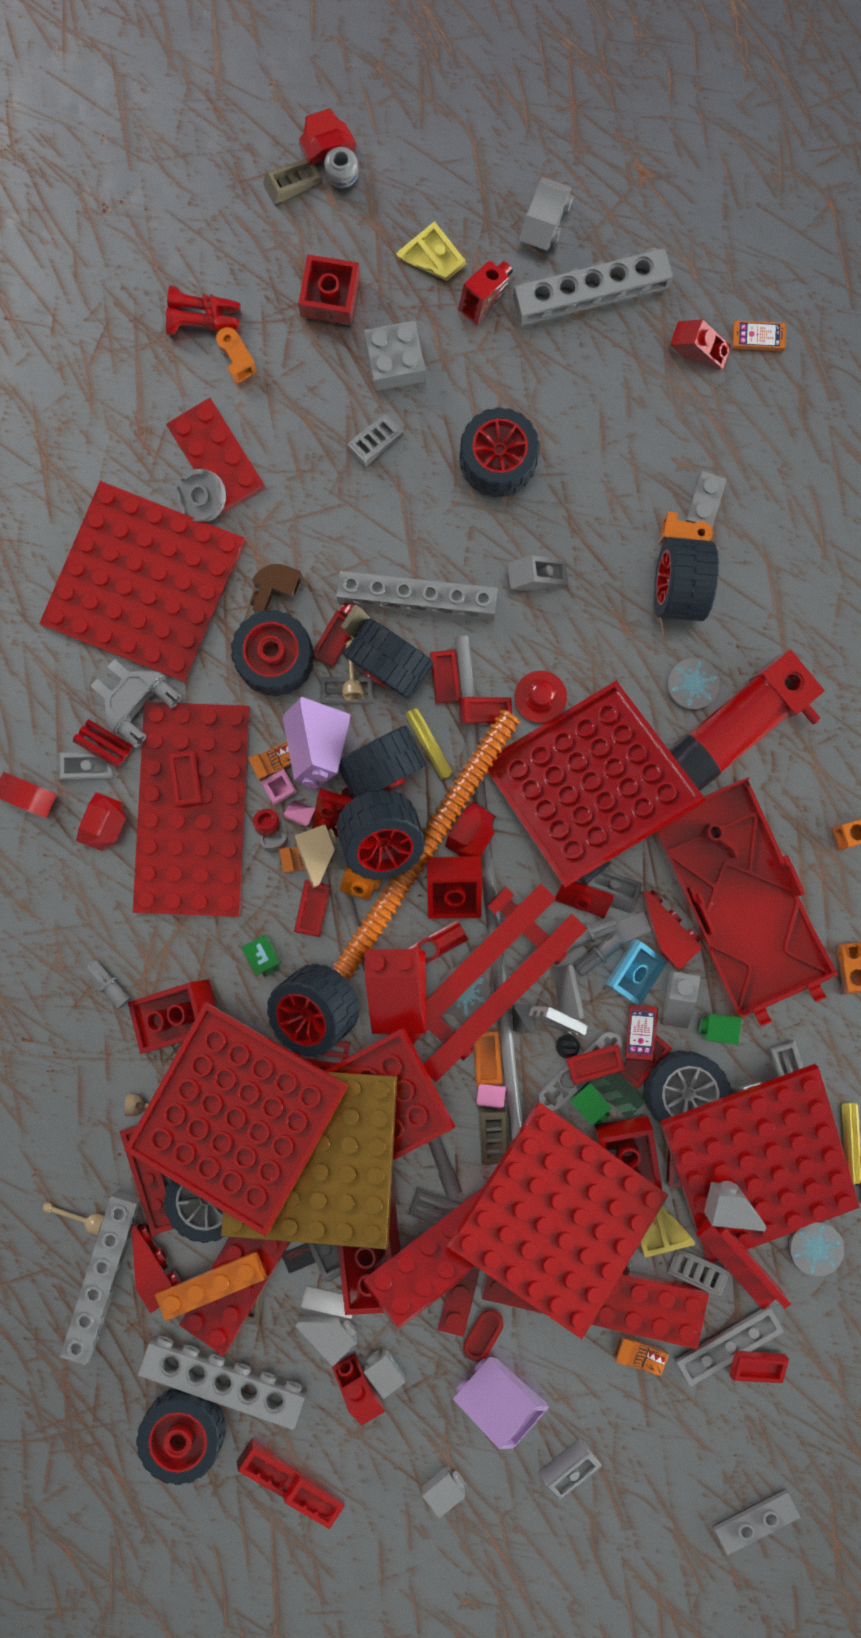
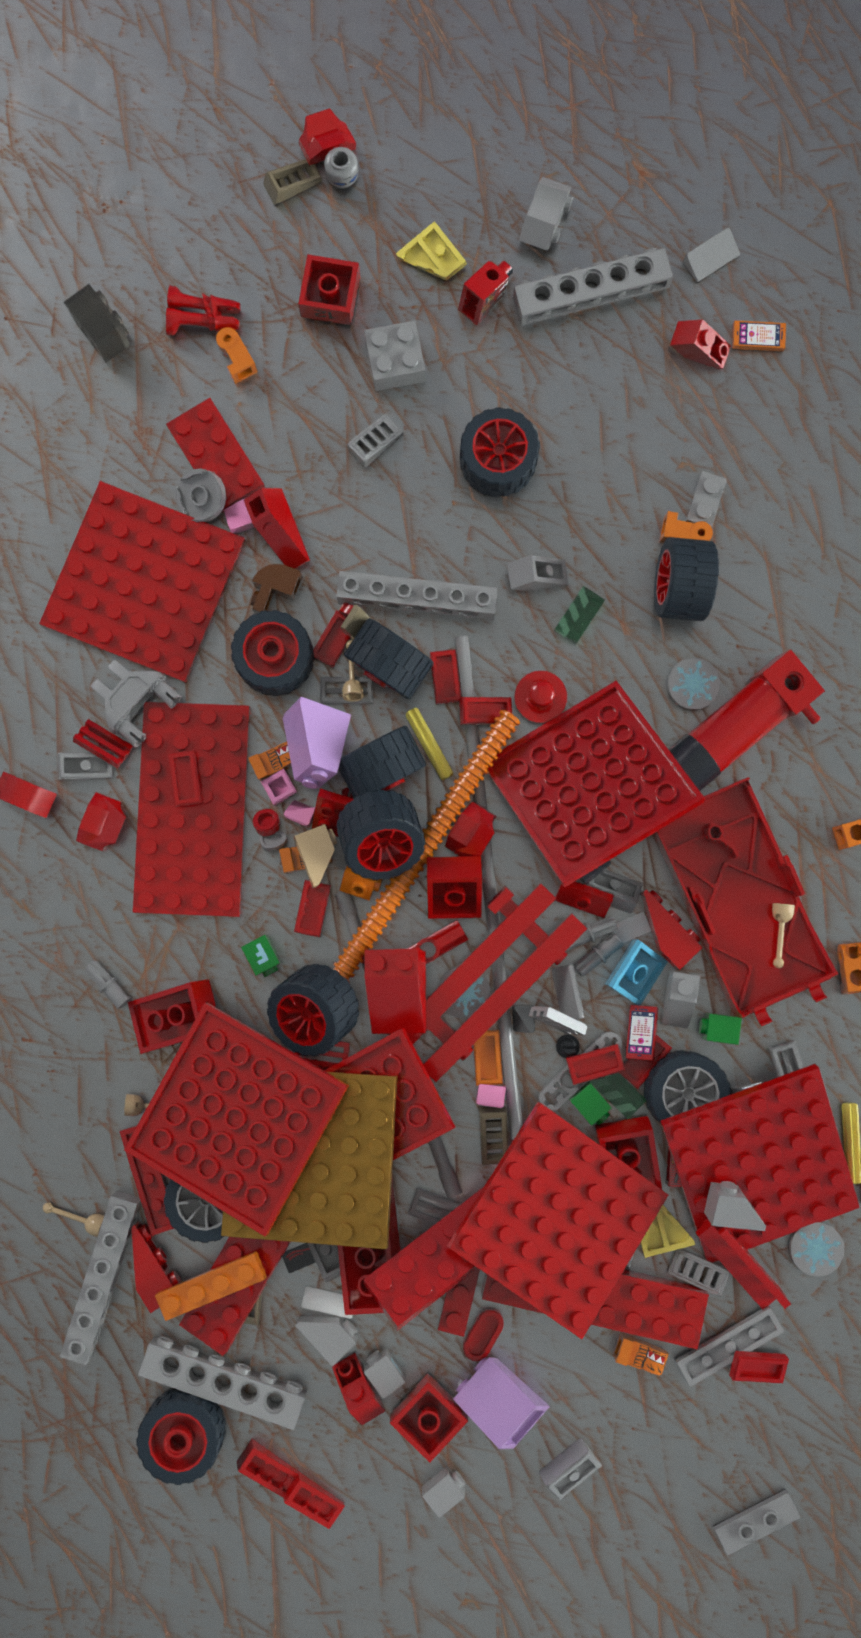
none -> clear smoke brick [64,284,130,363]
none -> bright pink slope [224,499,255,534]
none -> red slope [243,488,310,569]
none -> red brick [390,1373,468,1463]
none -> clear green tile [554,586,605,644]
none -> light grey slope [683,227,740,283]
none -> tan hinge [772,903,795,968]

